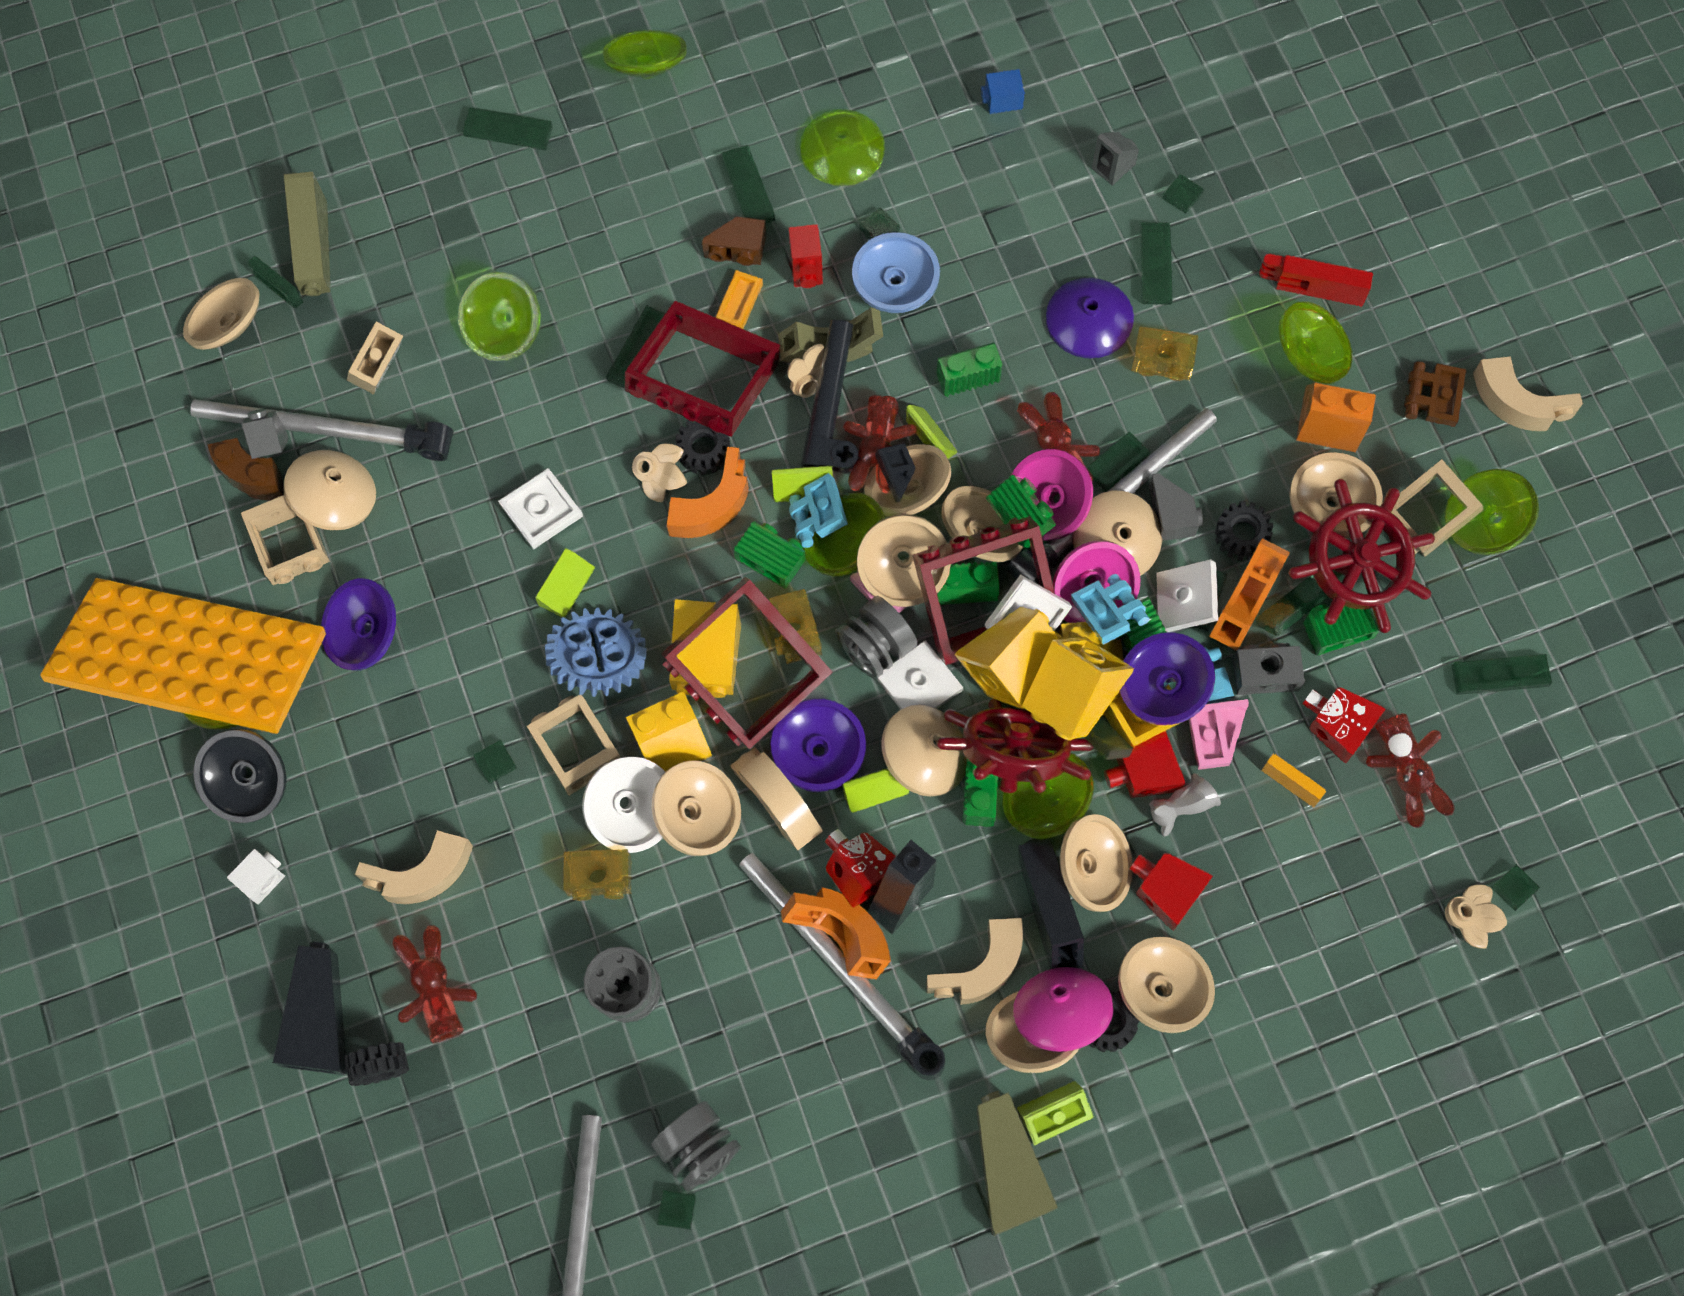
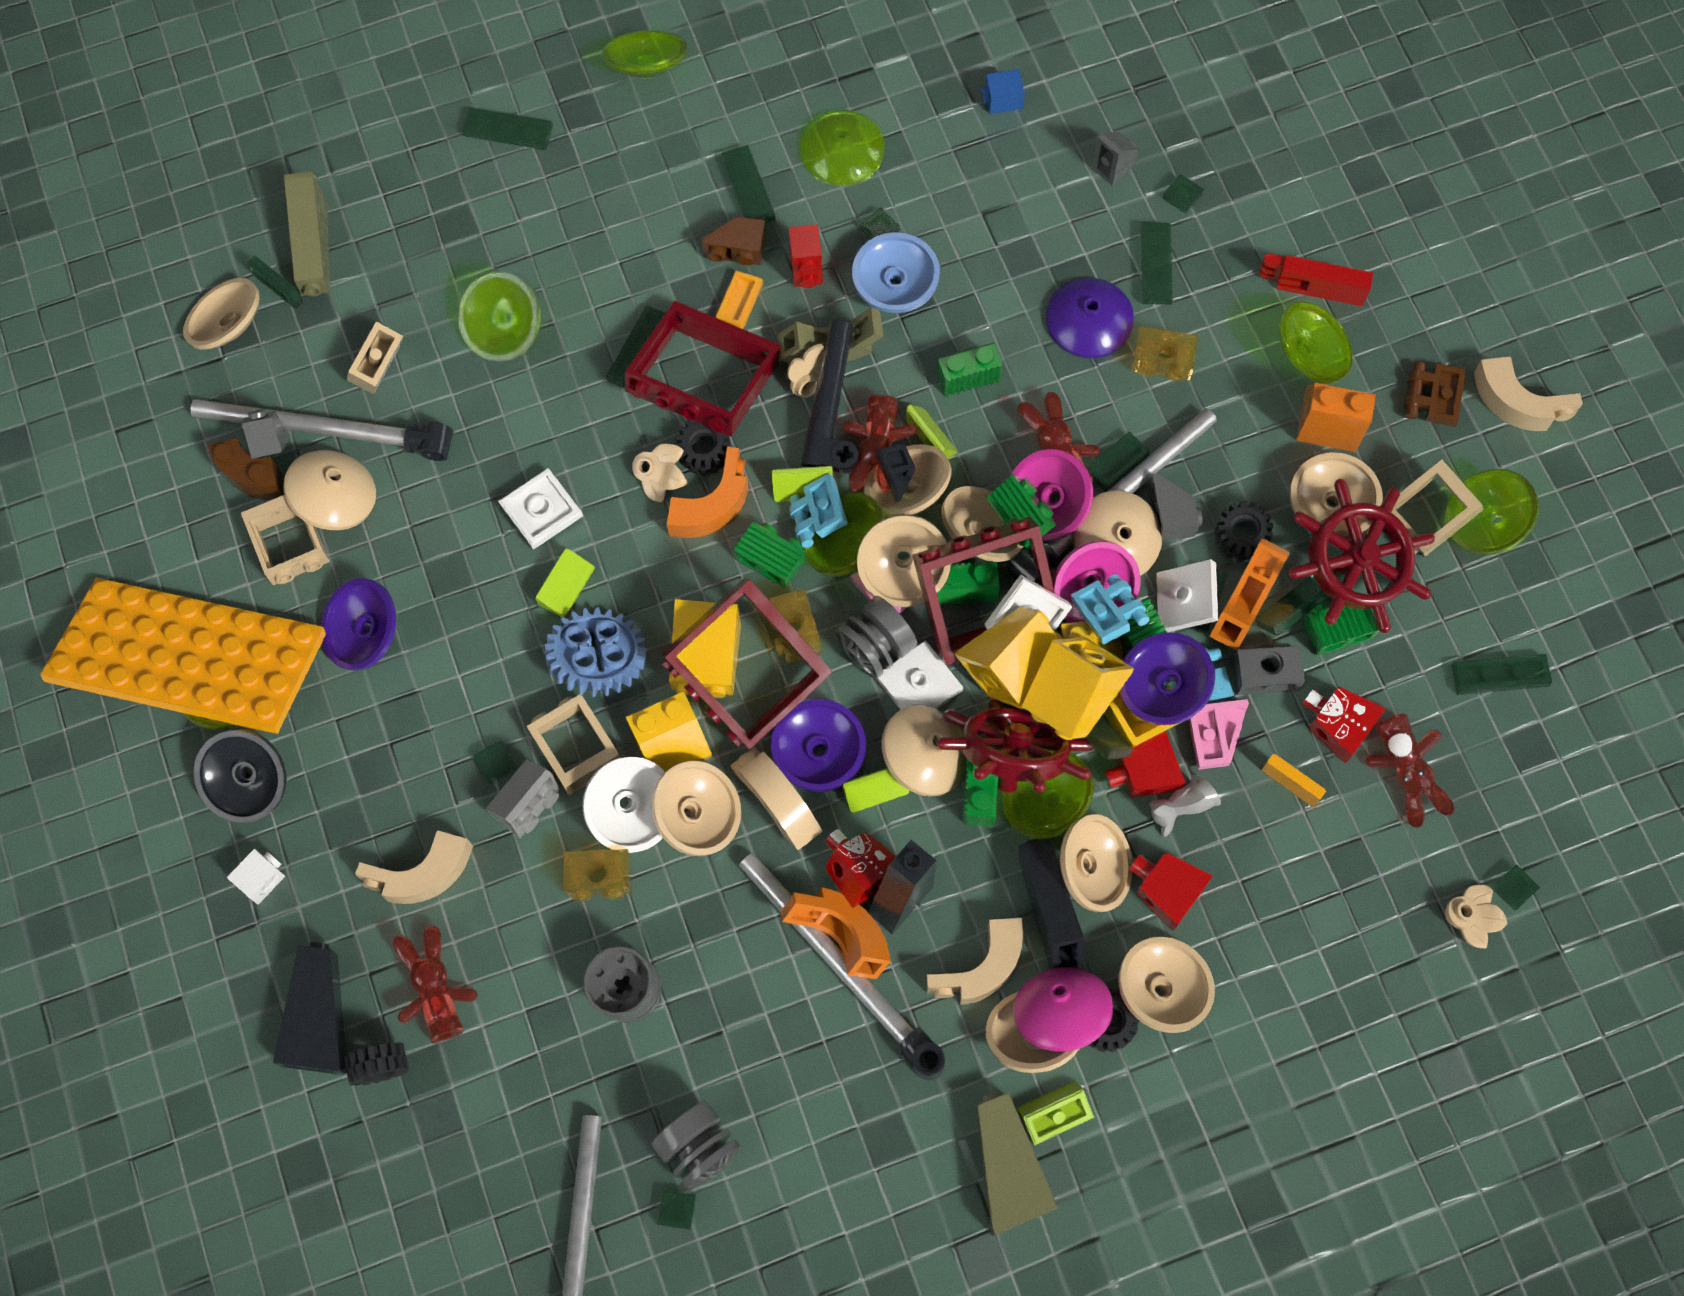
none -> light grey slope [486,759,560,838]

